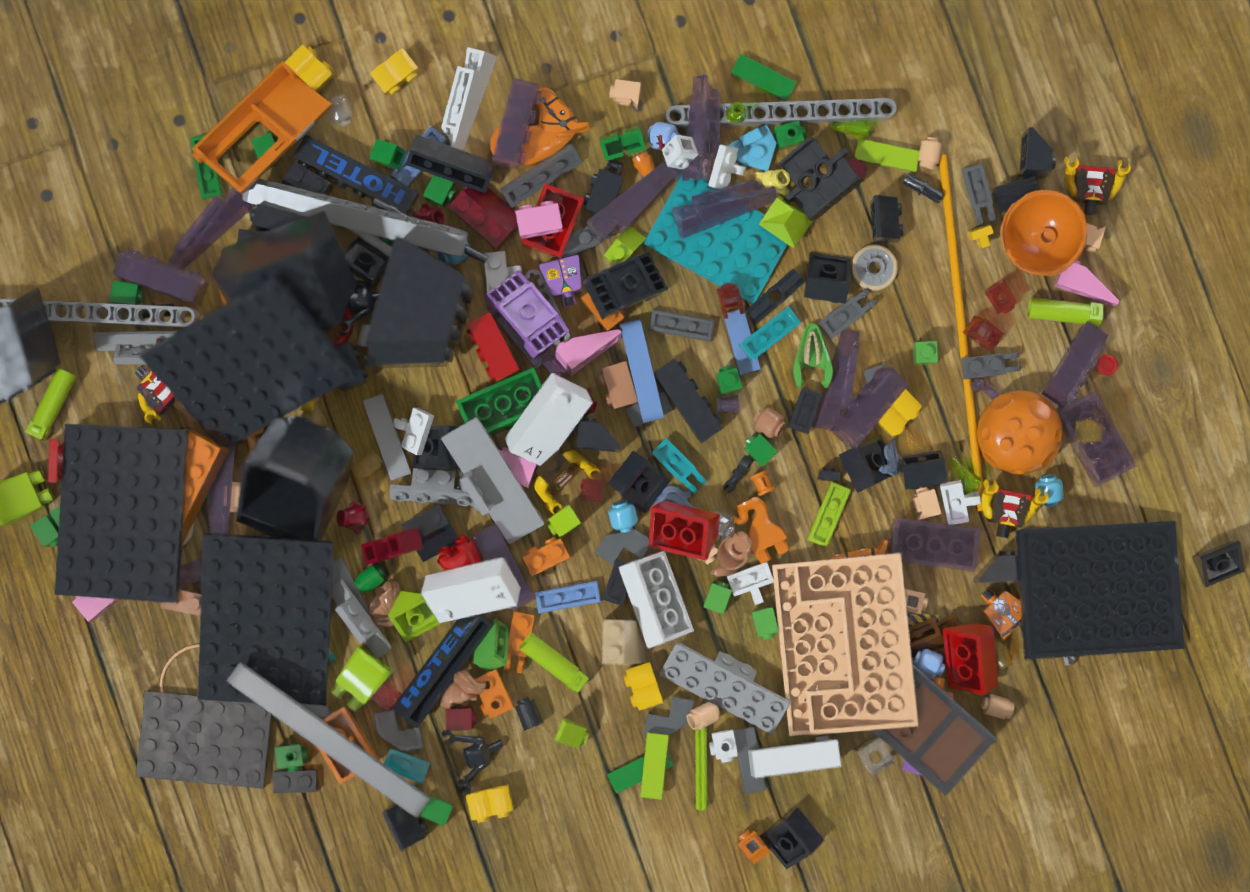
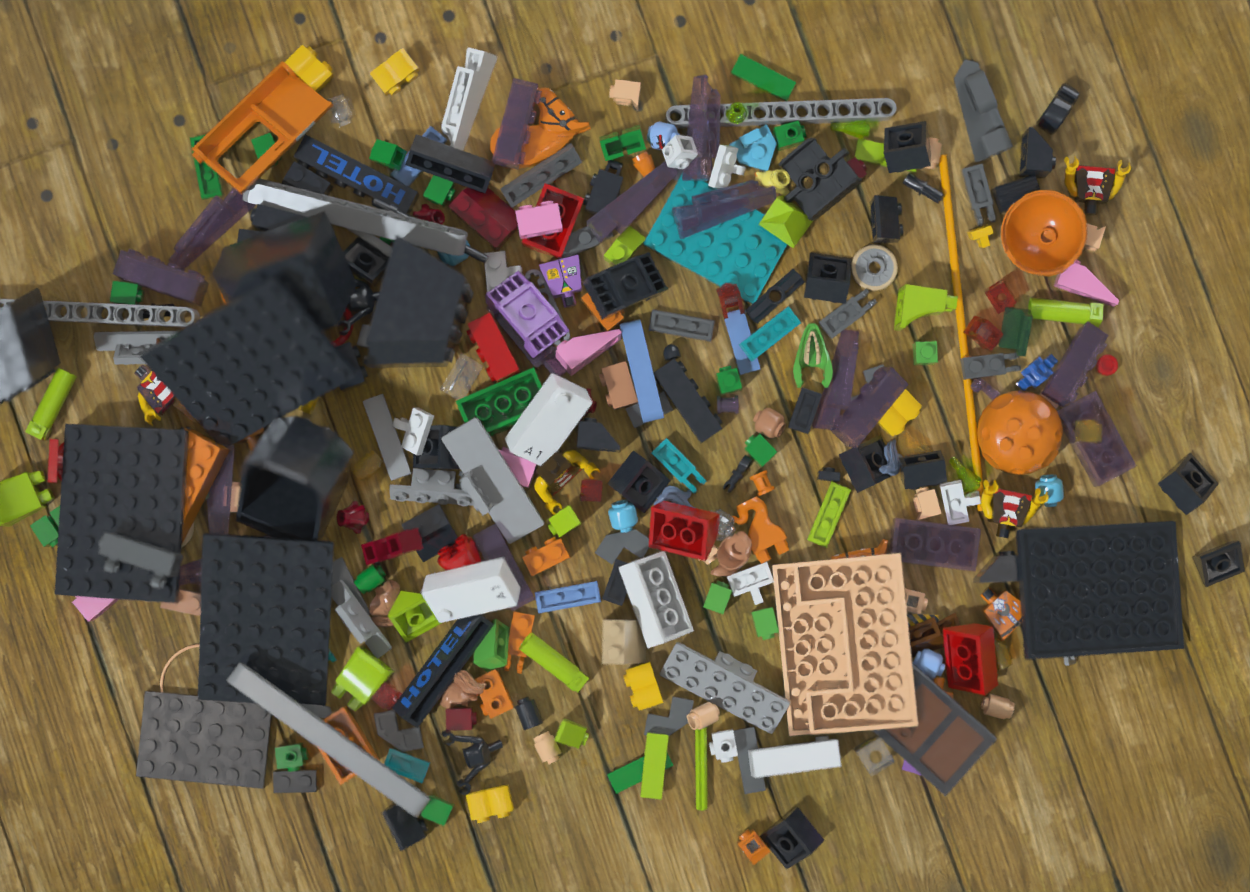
none -> dark grey brick [99,532,183,588]
none -> clear slope [440,354,483,400]
none -> light nougat brick [534,731,562,764]
none -> black hinge [663,344,681,361]
none -> black slope [884,121,931,173]
none -> lime hips [894,284,958,331]
none -> dark grey panel [954,59,1013,162]
none -> clear green panel [998,307,1033,357]
none -> blue gear [1016,354,1058,391]
none -> black animal [1036,83,1080,135]
none -> black slope [1158,453,1218,515]

